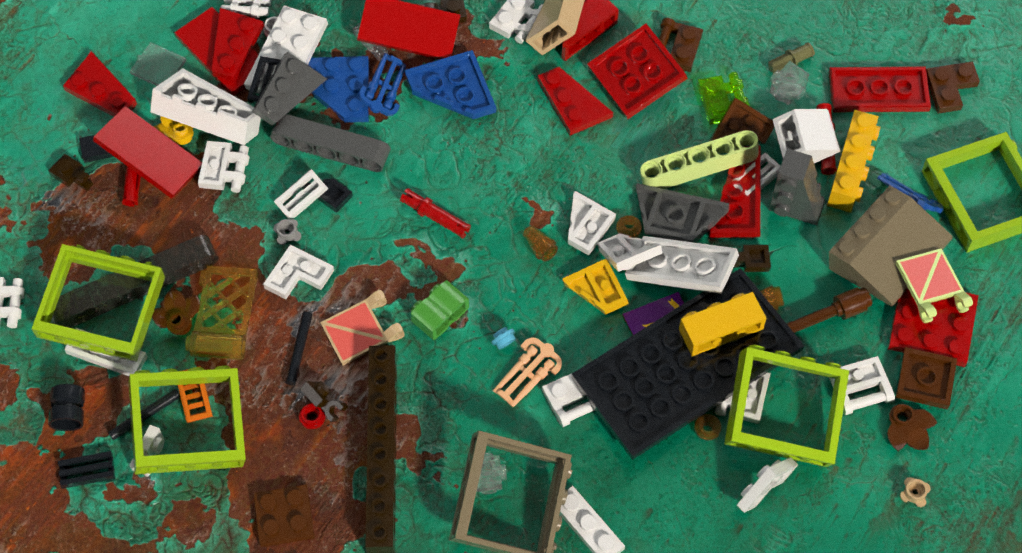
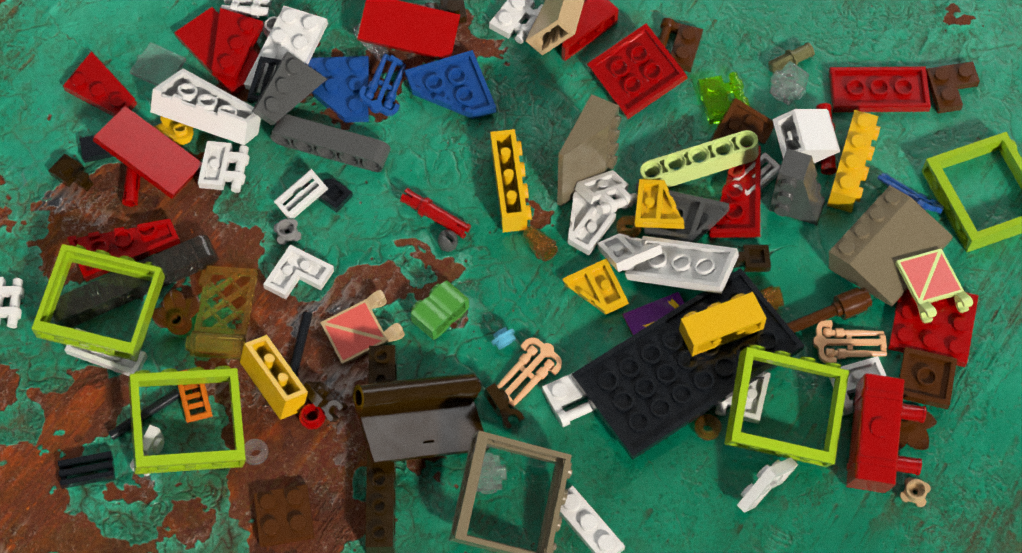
black wheel [48,384,85,431] -> none
red wing [538,67,613,136] -> none
none -> red wing [67,219,180,282]
none -> yellow brick [240,335,308,420]
none -> clear plate [244,439,269,465]
none -> dark brown door [353,373,490,464]
none -> dark grey hinge [438,230,458,252]
none -> dark brown plate [484,383,525,431]
none -> yellow brick [490,129,532,233]
none -> dark tan slope [557,94,621,206]
none -> white plate [575,170,638,215]
none -> yellow wing [635,179,684,229]
none -> light nougat piece [813,320,887,363]
none -> red piece [846,373,927,493]

